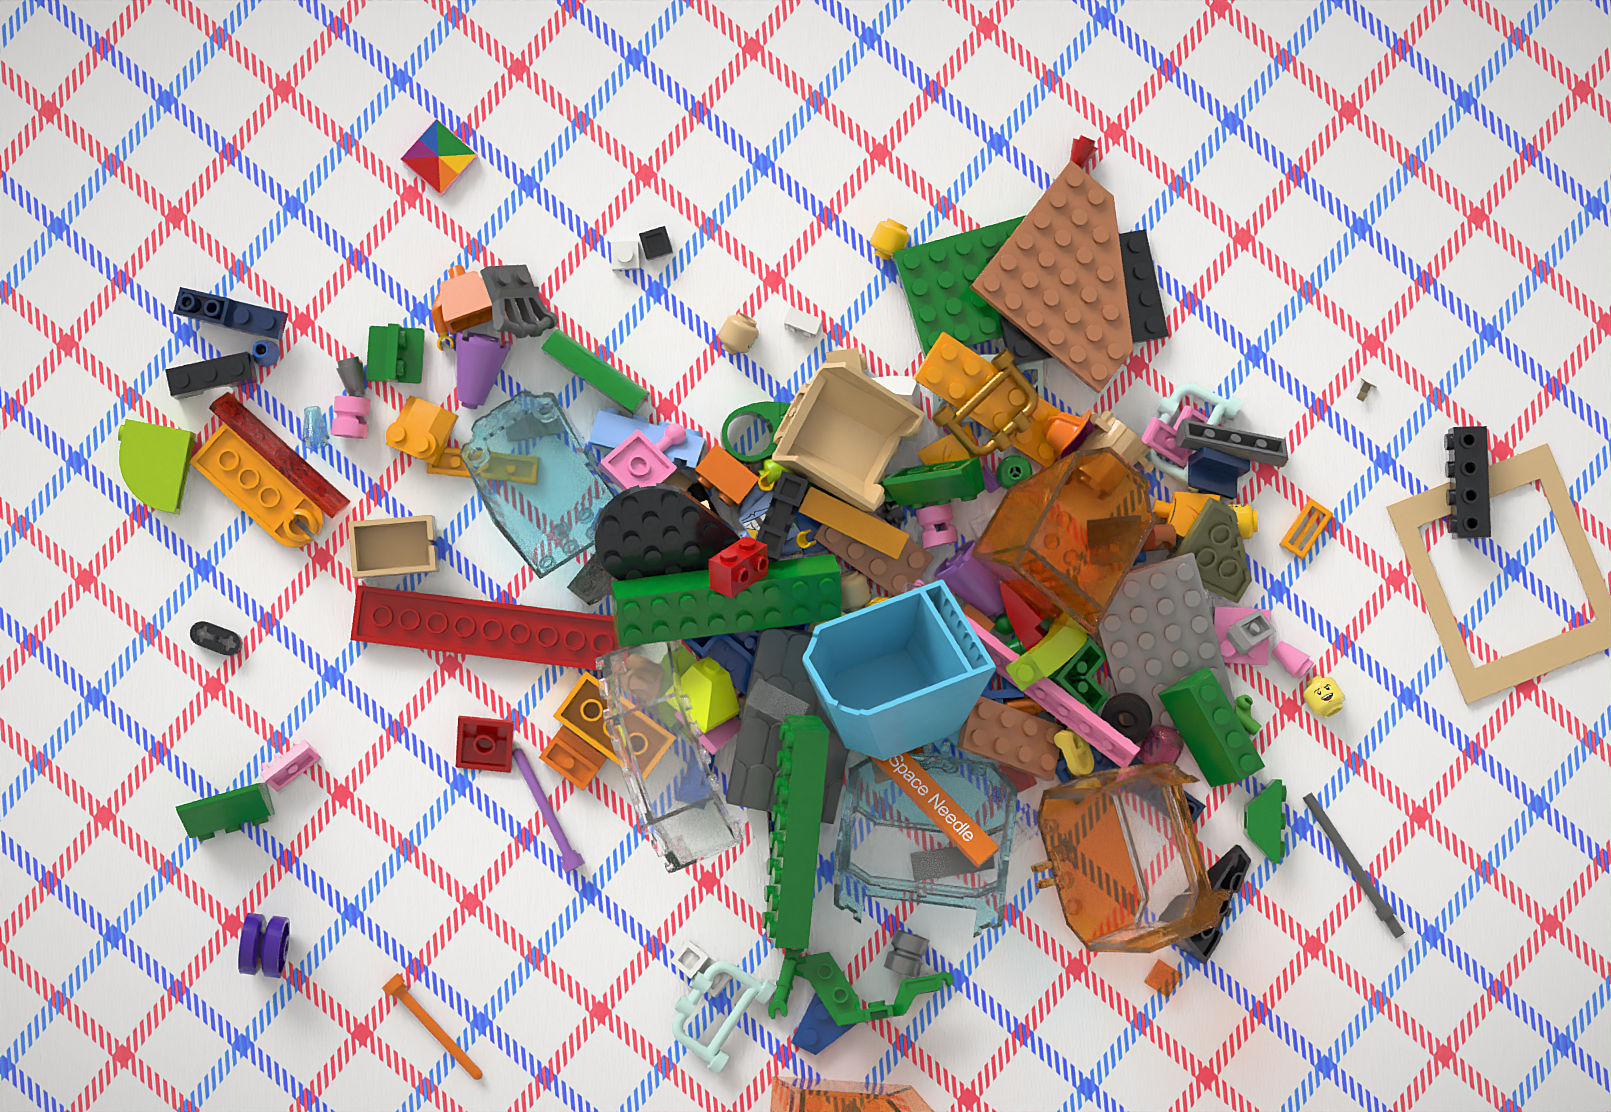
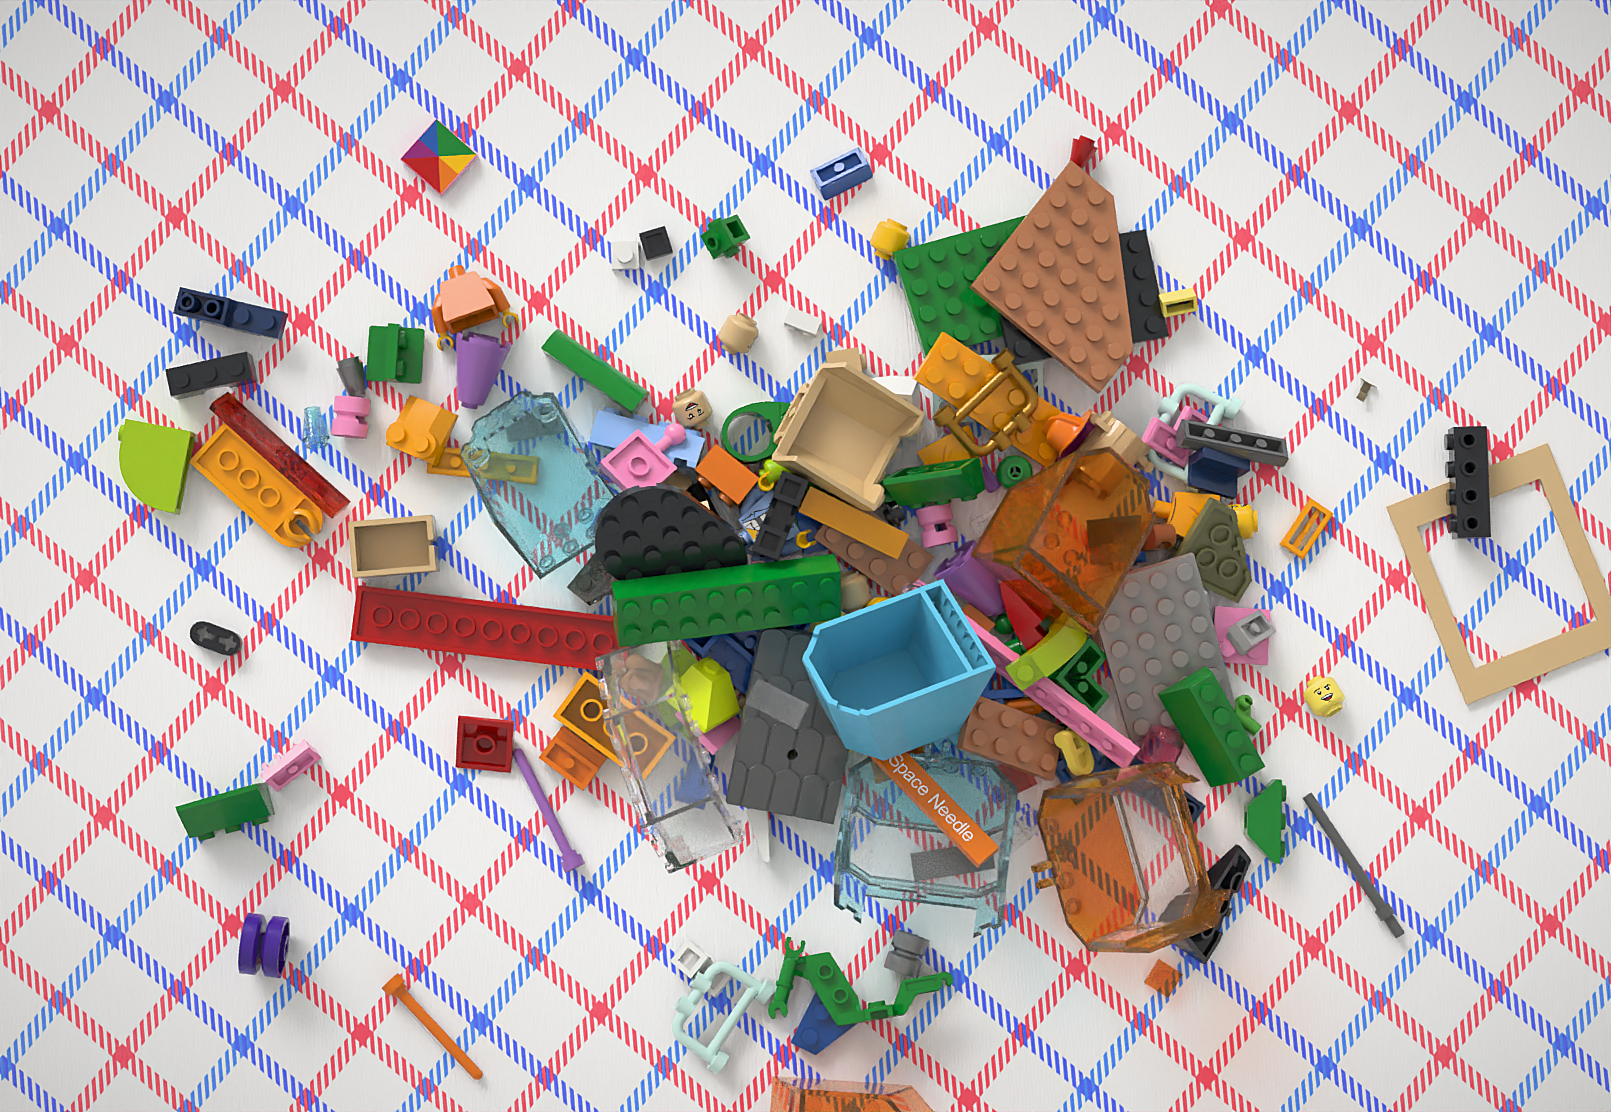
blue cone [252,340,280,367] -> none
dark grey plate [480,264,558,338] -> none
red brick [709,536,769,598] -> none
green brick [761,714,830,949] -> none
black tyre [1100,692,1153,744] -> none
bright pink cone [1271,640,1314,680] -> none
none -> tan head [672,388,713,430]
none -> green brick [700,214,751,260]
none -> blue slope [810,147,873,201]
none -> light yellow piece [1158,288,1198,317]

